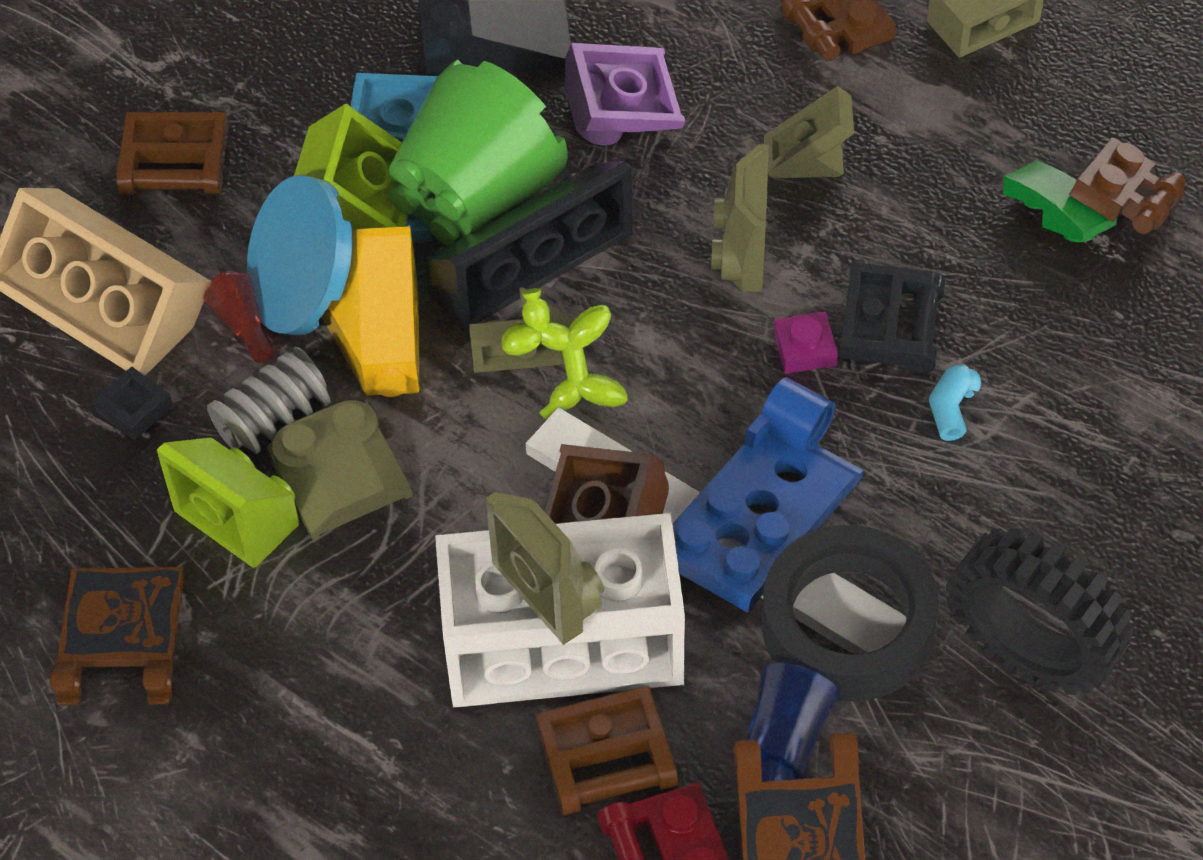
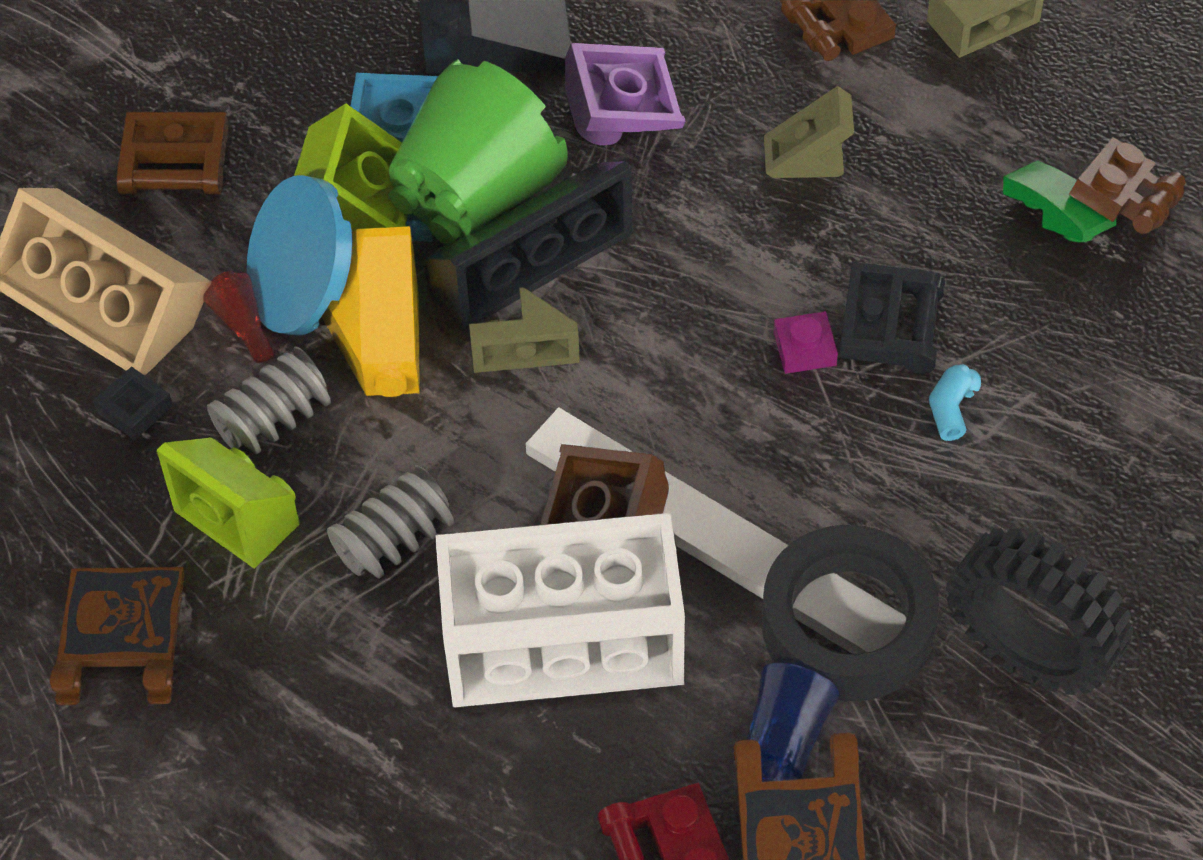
olive slope [266,400,413,540] -> none
olive slope [485,492,604,645] -> none
lime piece [501,288,628,420] -> none
reddish brown plate [536,685,678,816] -> none
blue hinge [672,377,864,613] -> none
olive slope [711,144,769,292] -> none
none -> light grey piece [327,465,454,578]

